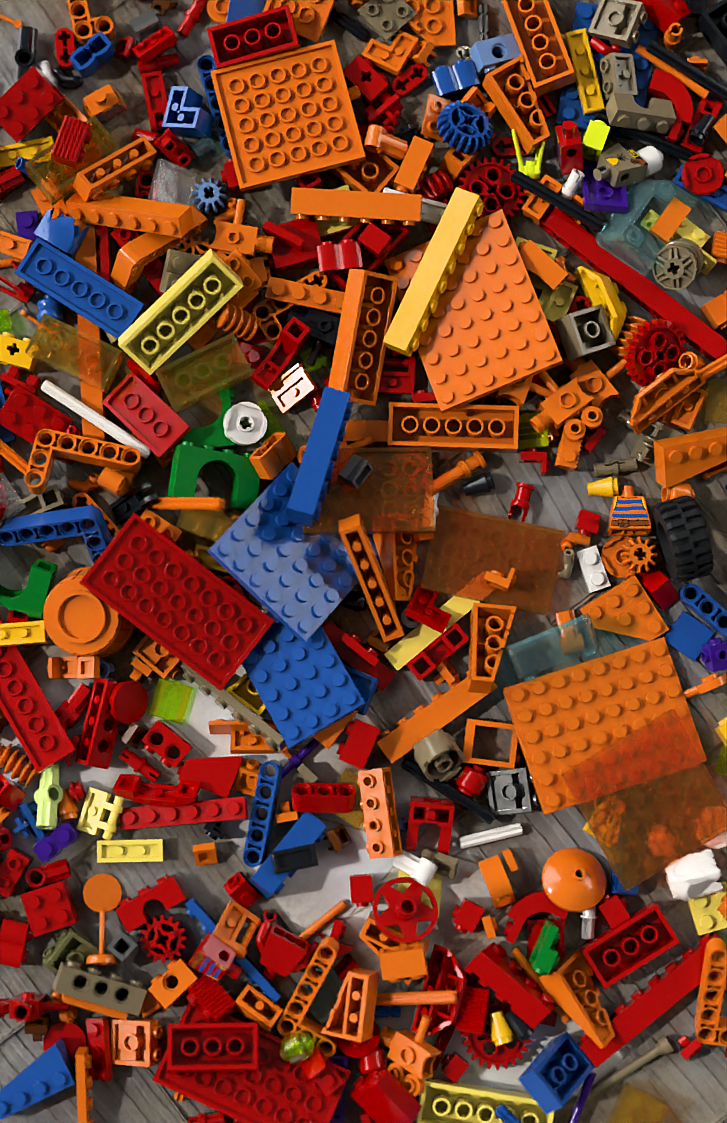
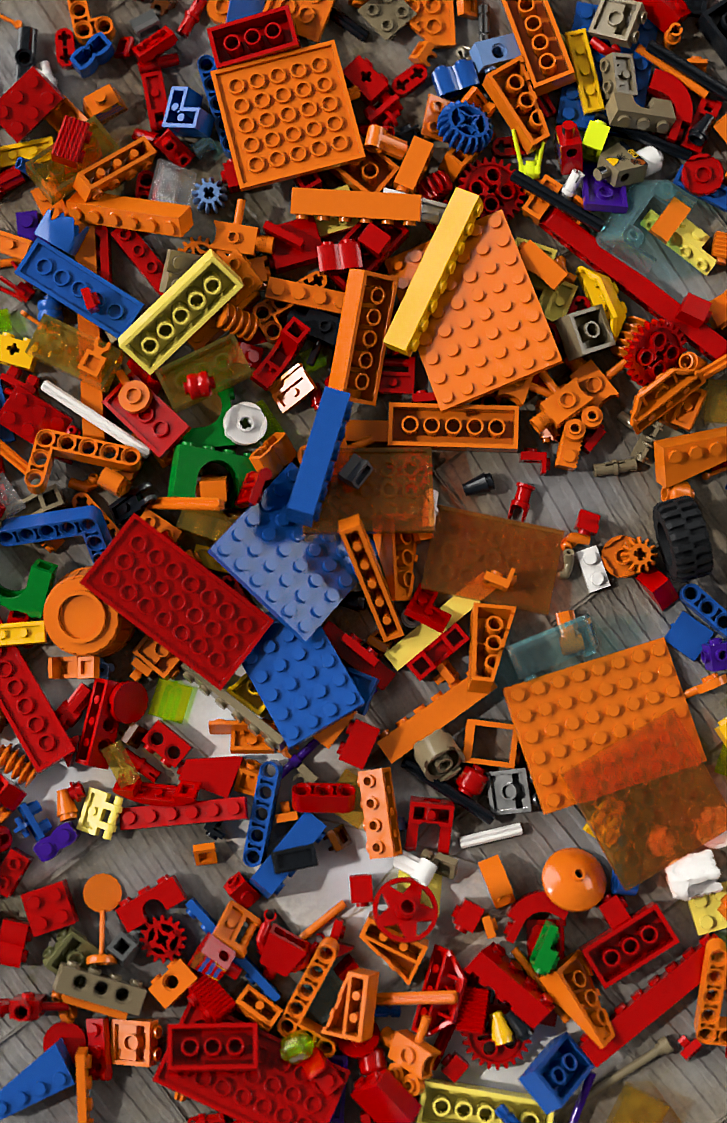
reddish brown tile [24,1014,50,1042] -> none
red piece [26,858,72,888] -> none
yellowish green piece [34,762,63,830] -> none
black arm [53,66,83,90] -> none
light yellow plate [97,839,164,863] -> none
orange beam [110,205,209,294] -> none
orange tile [140,989,162,1018] -> none
orange arm [214,197,237,222] -> none
orange plate [361,30,419,76] -> none
orange brick [379,942,428,982] -> none
orange pin [424,451,486,497] -> none
orange tile [501,848,518,872] -> none
clear neon green piece [518,411,550,450] -> none
orange plate [579,575,669,641] -> none
white axle [580,906,598,940] -> none
yellow cone [587,476,619,497] -> none
torso [607,486,651,536] -> none
dark tan wheel [652,238,704,290] -> none
none -> orange plate [77,337,112,379]
none -> red plate [80,287,101,314]
none -> clear yellow hinge [101,740,140,789]
none -> orange piece [115,369,152,414]
none -> red piece [183,371,216,400]
none -> orange brick [196,473,229,502]
none -> red plate [234,468,272,508]
none -> red brick [675,292,712,329]

